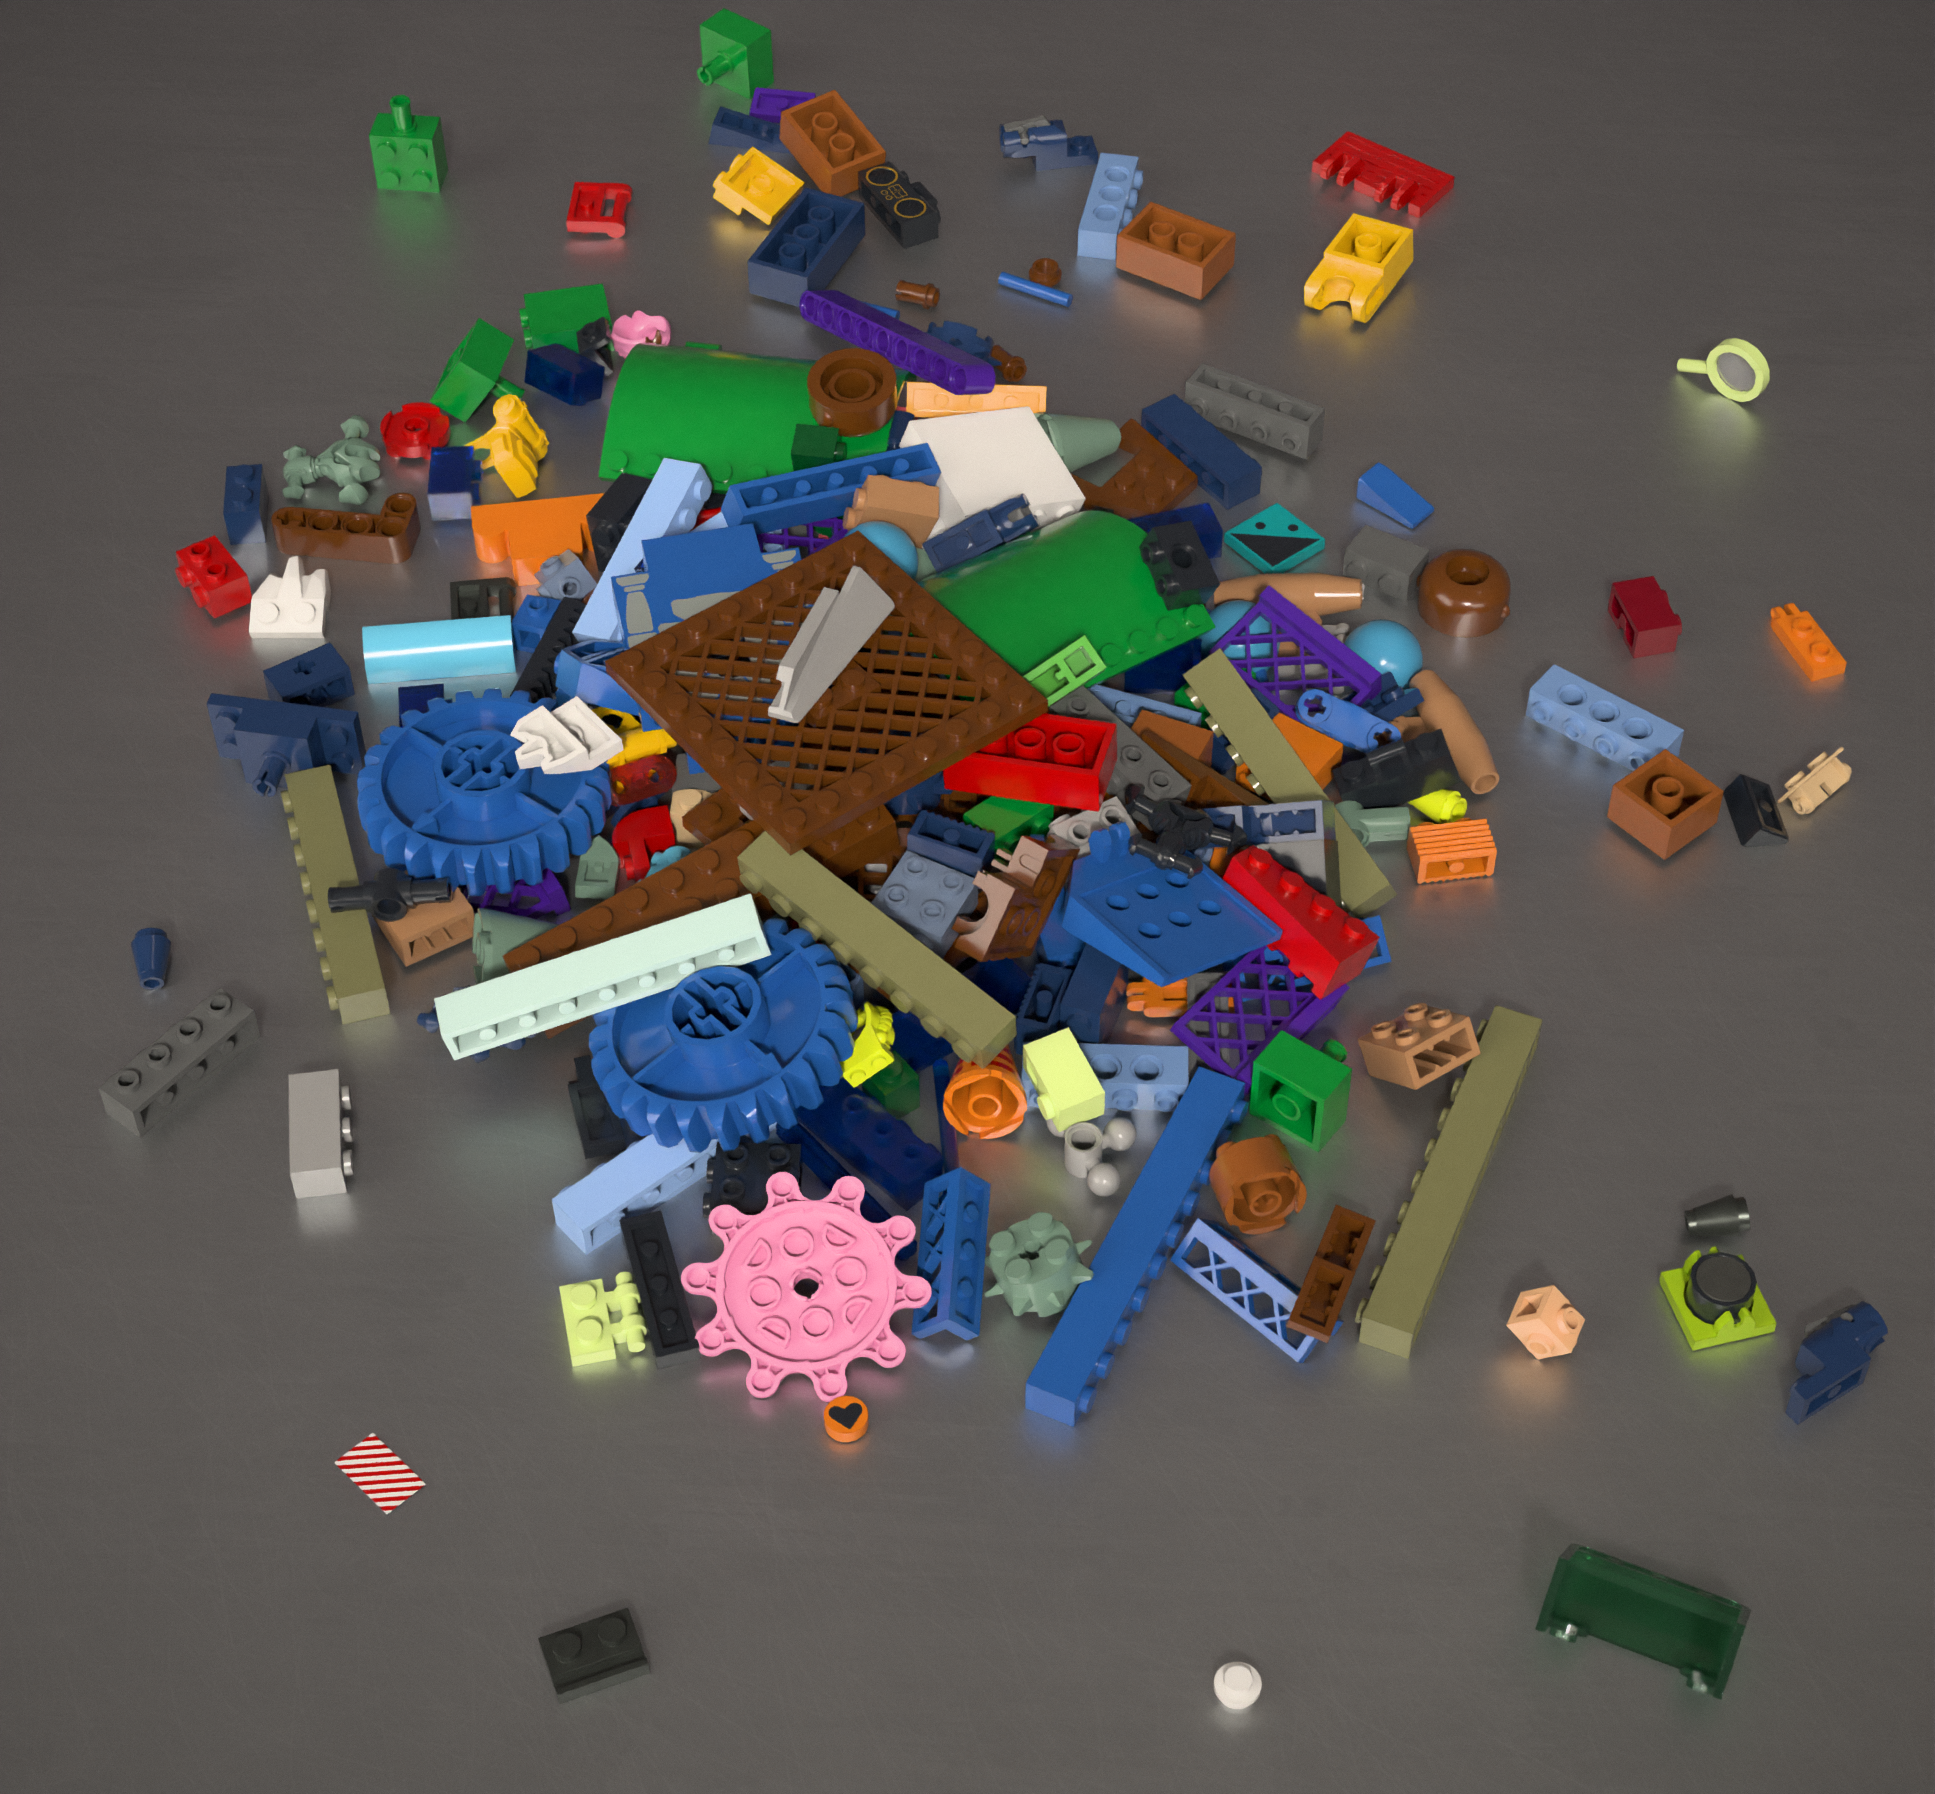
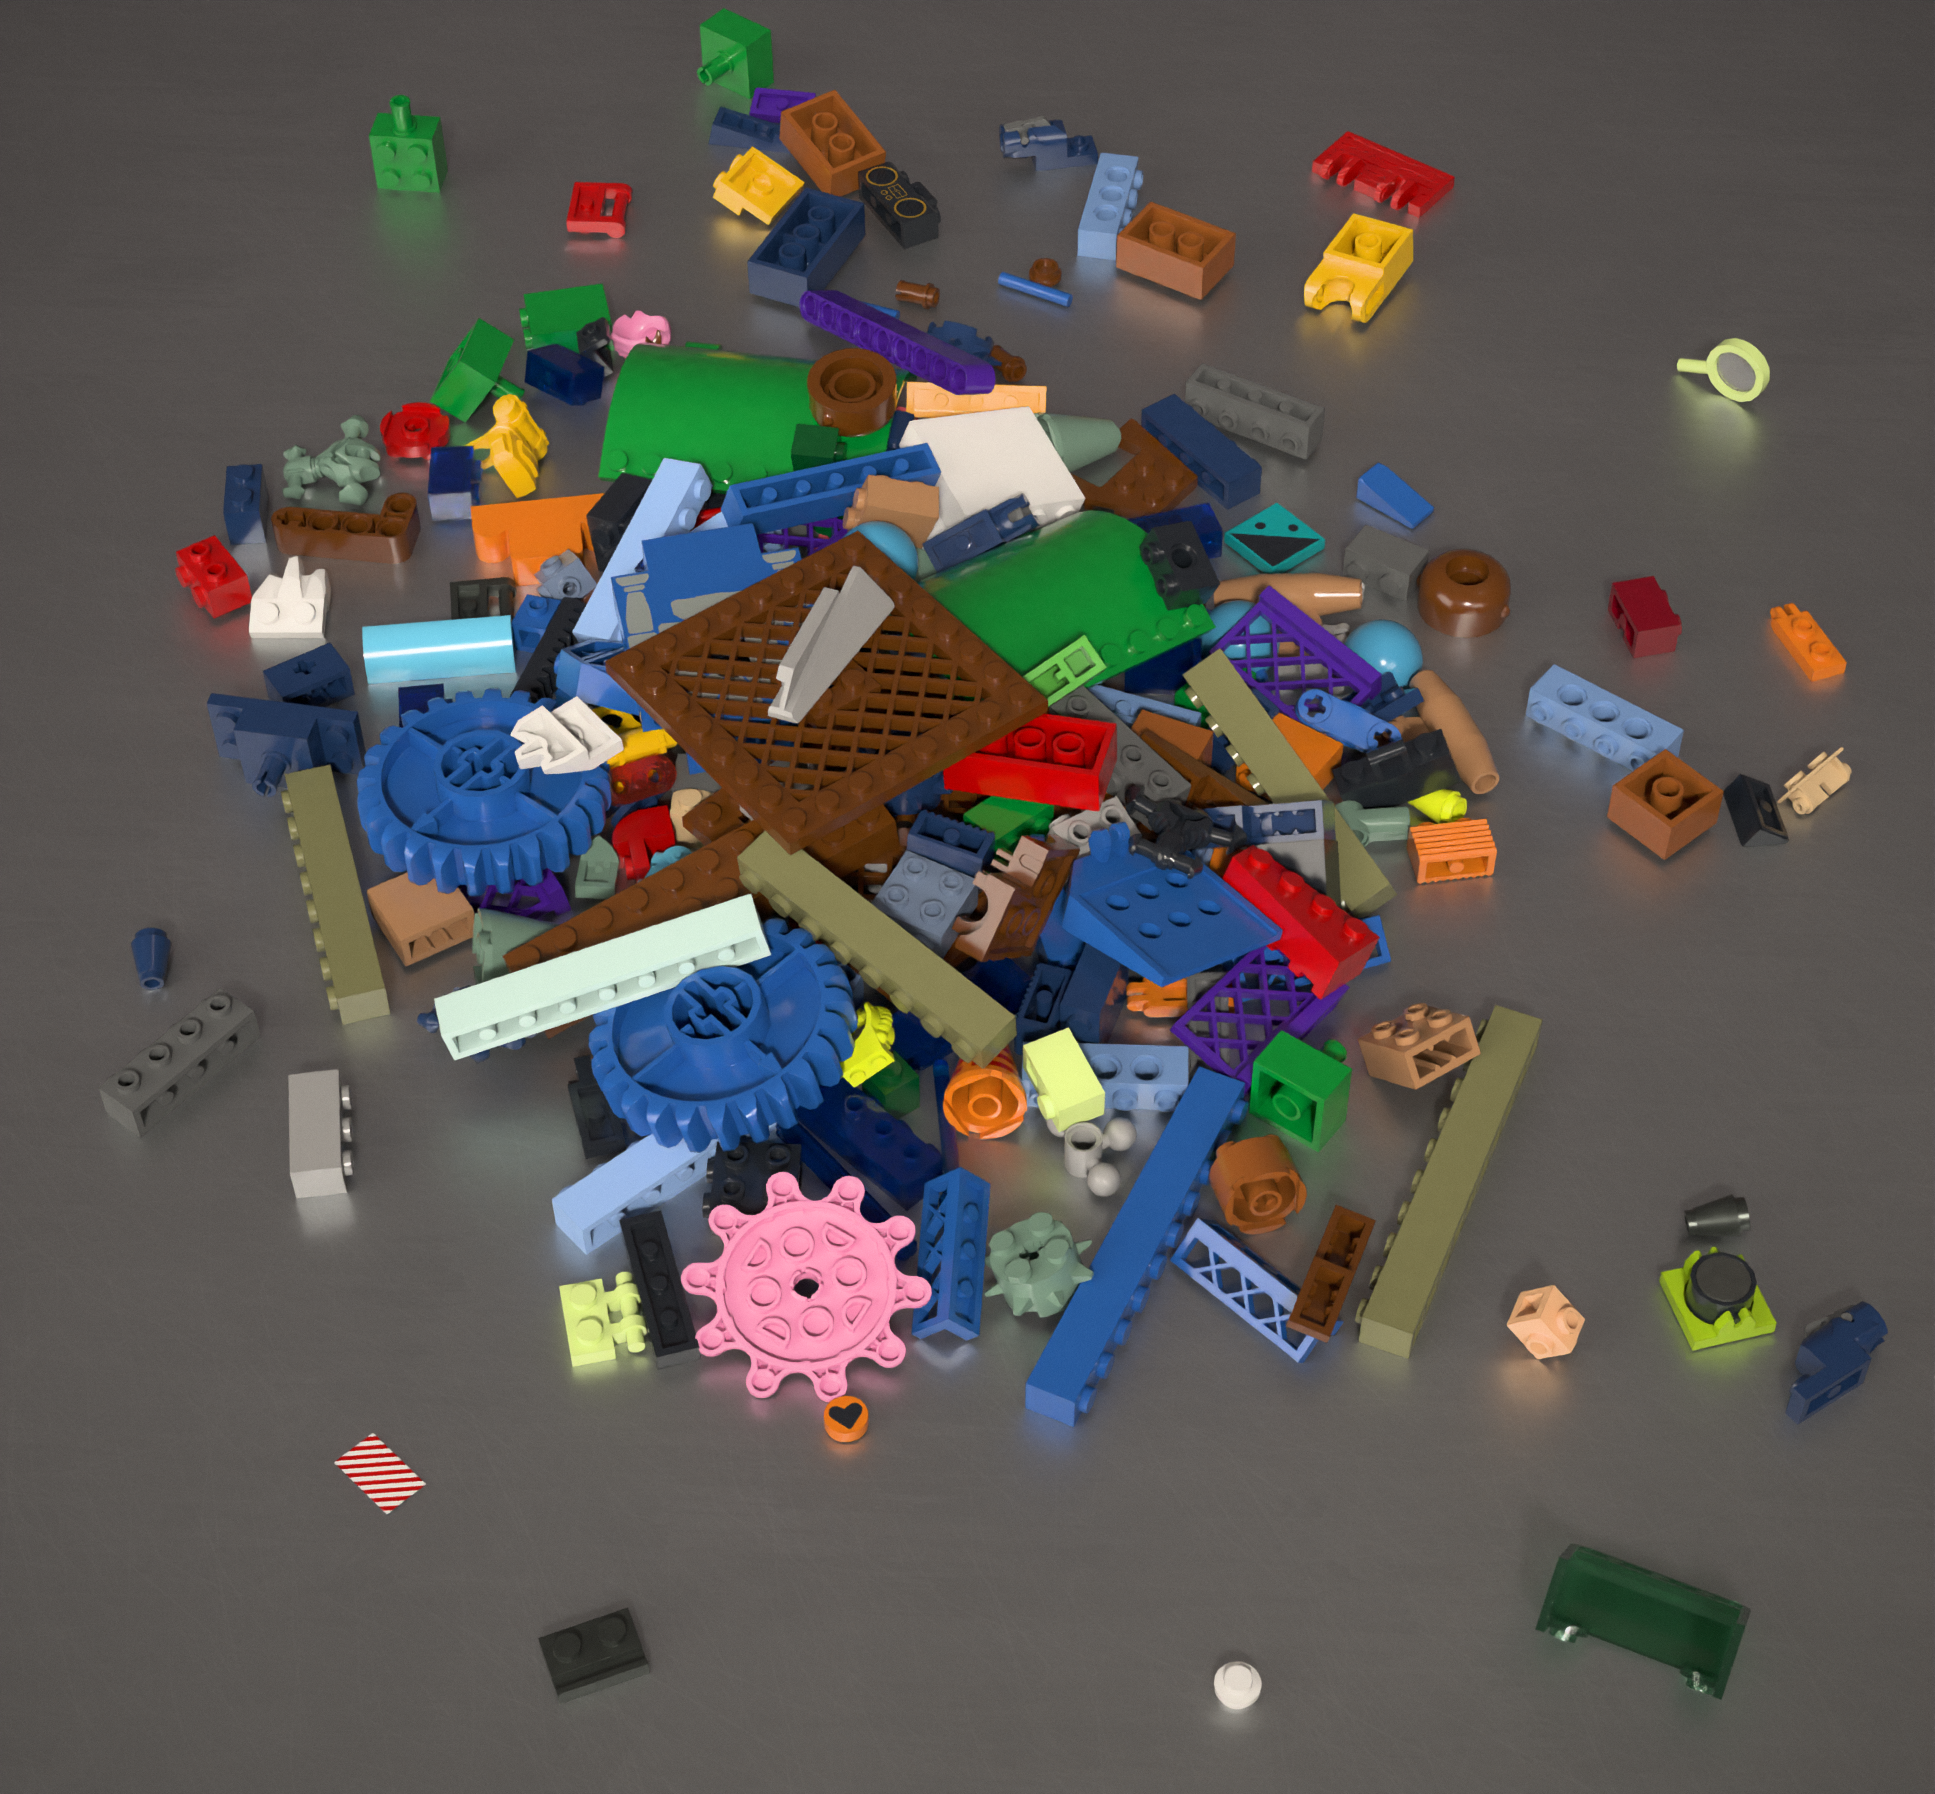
black pin [328,868,452,922] -> none

